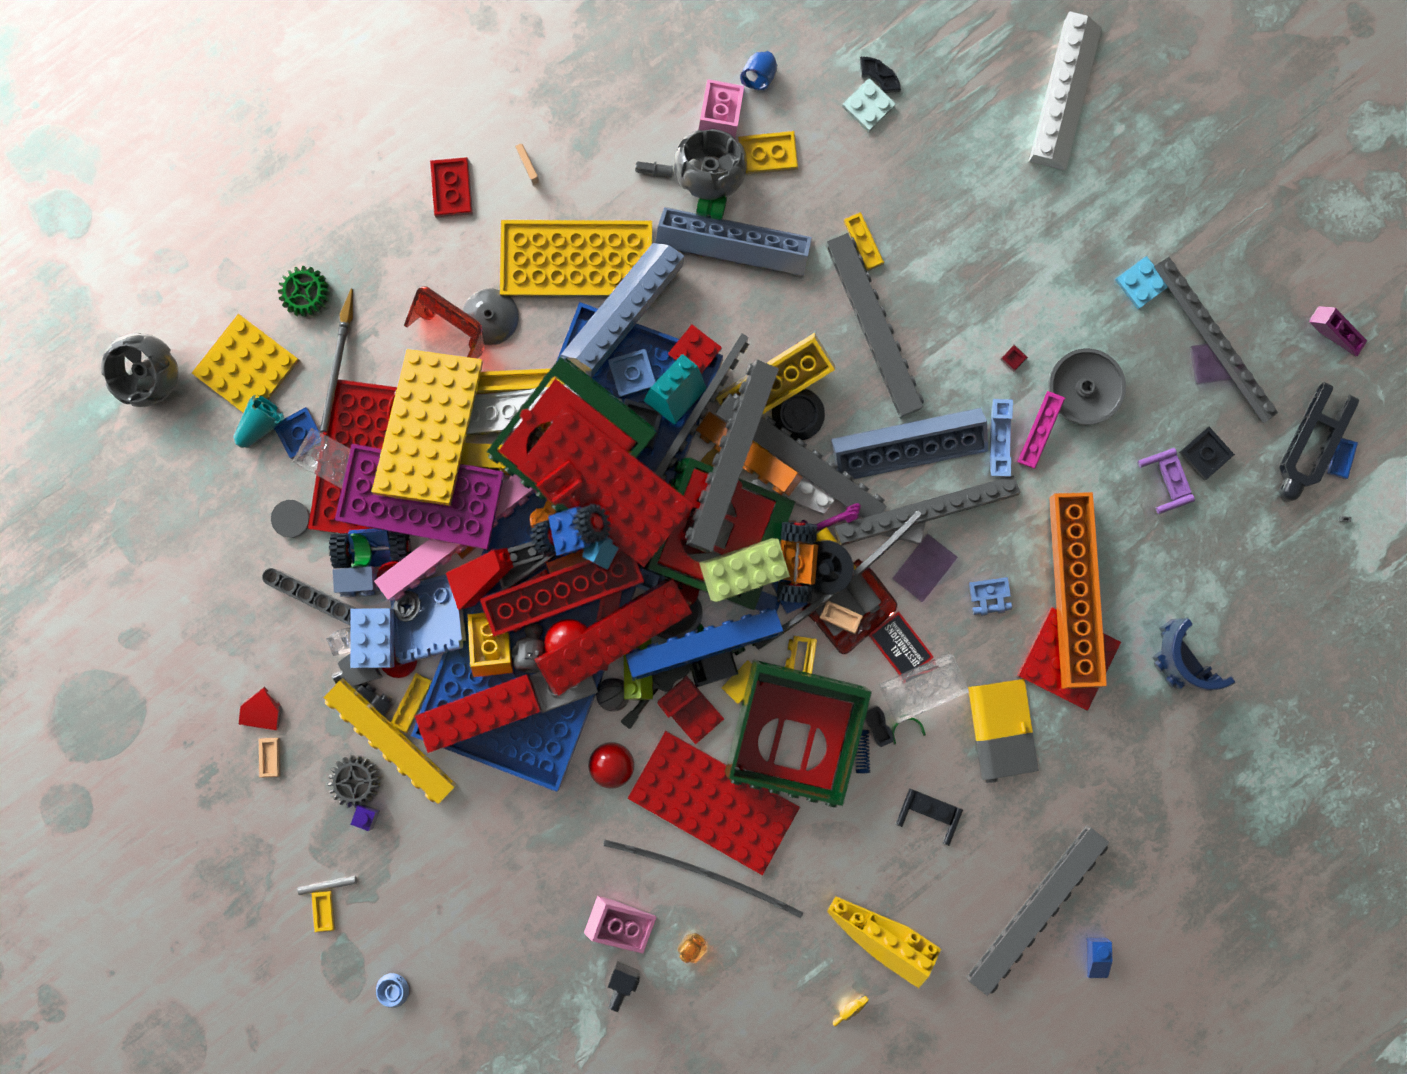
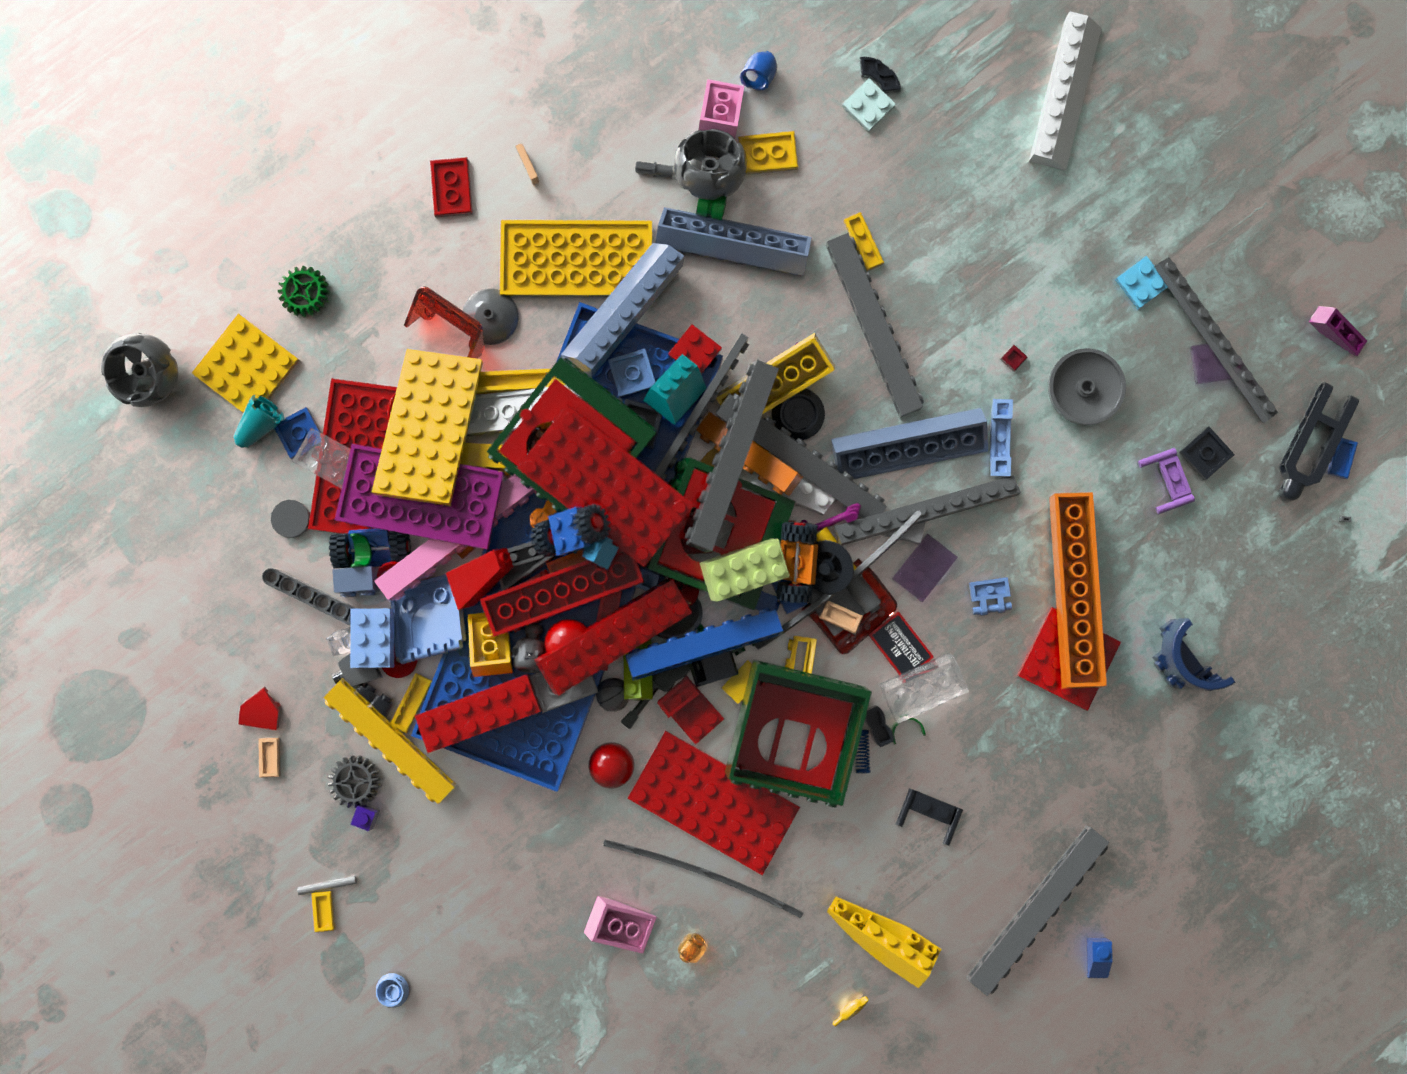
dark grey piece [320,288,353,433] -> none
dark grey gear [394,591,422,622] -> none
red slope [536,460,582,507] -> none
black brick [608,961,640,1012] -> none
door [968,679,1039,783] -> none
dark pink tile [1017,391,1065,469] -> none

